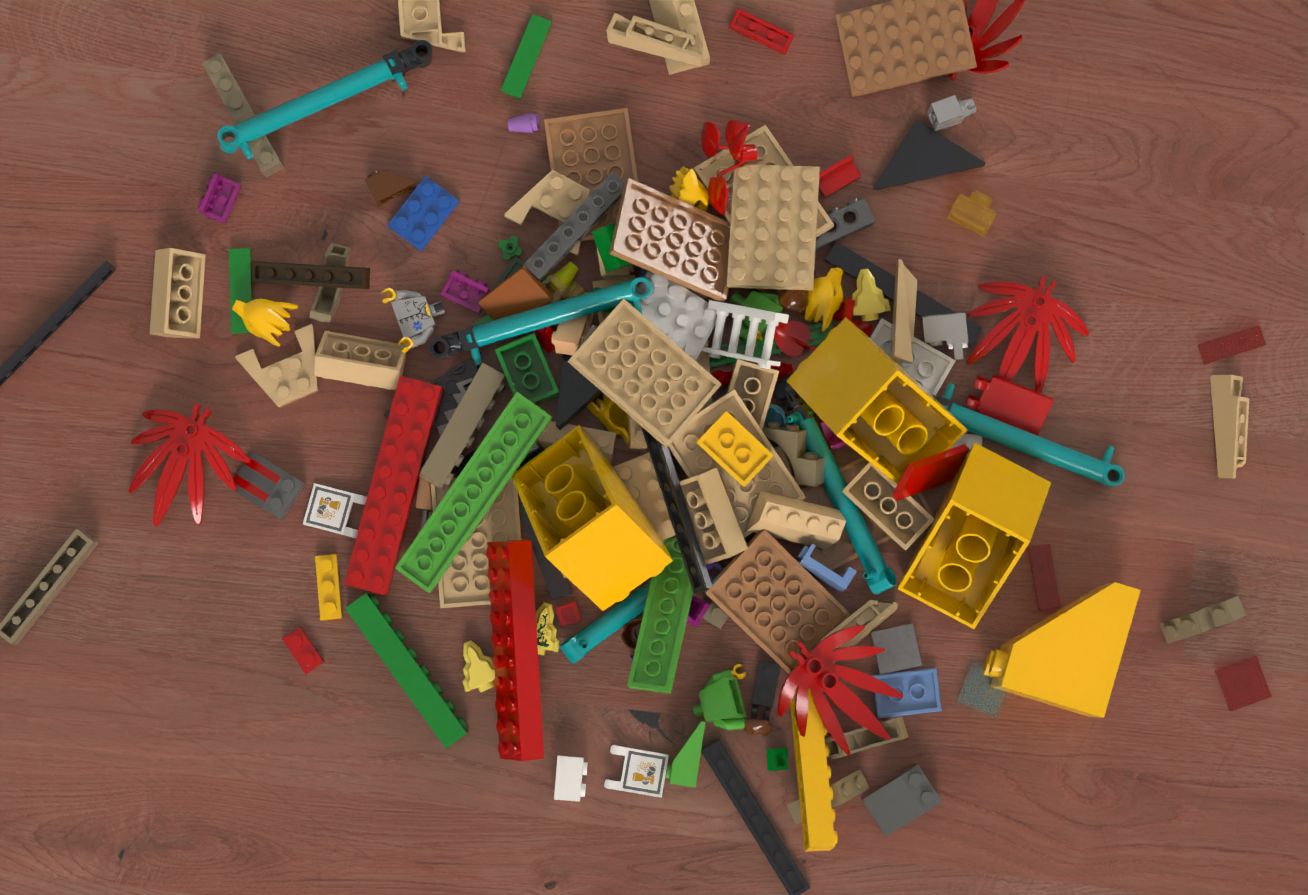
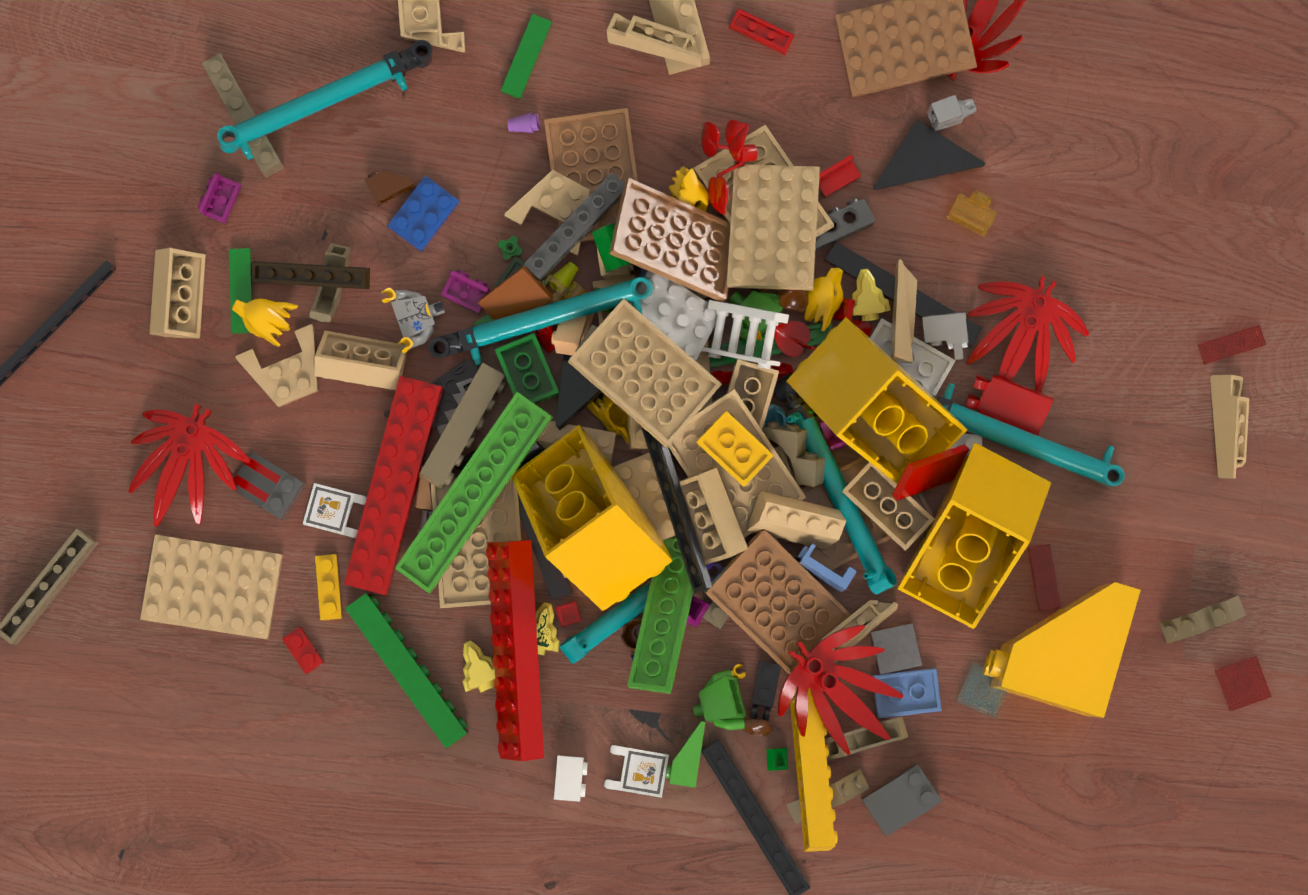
none -> tan plate [140,535,283,640]

